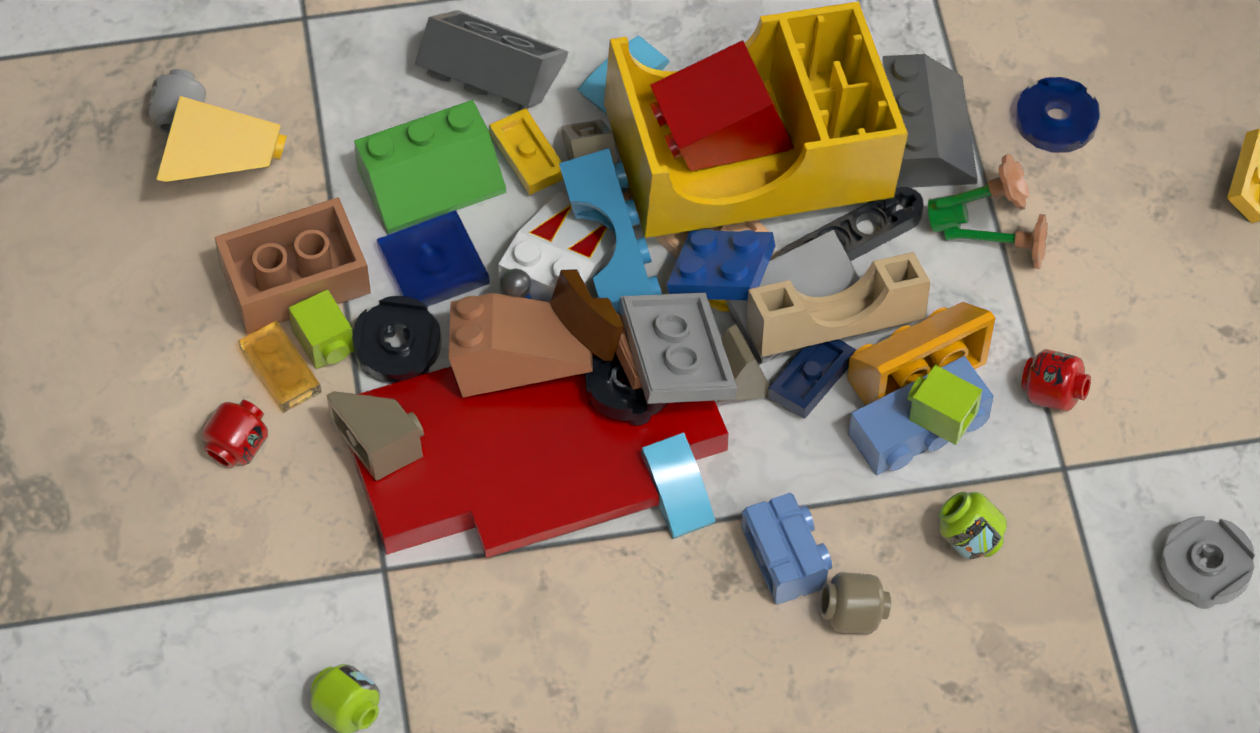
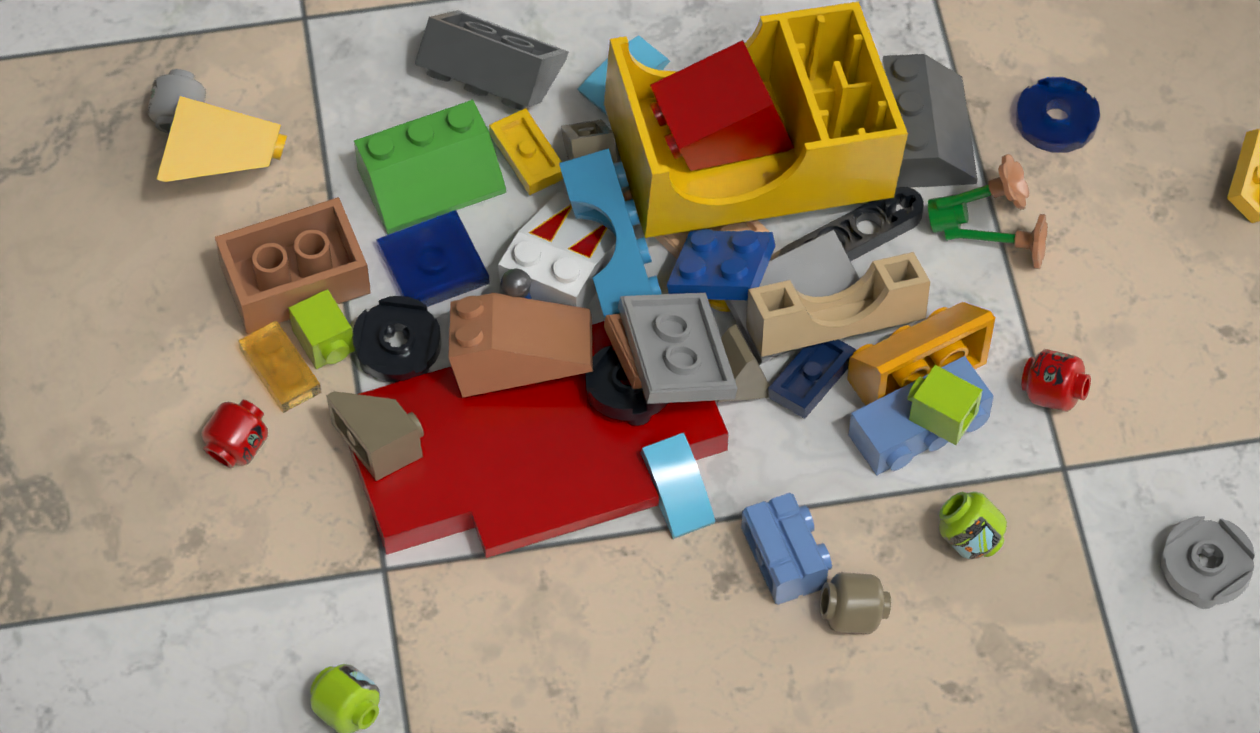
reddish brown slope [550,269,624,361] -> none

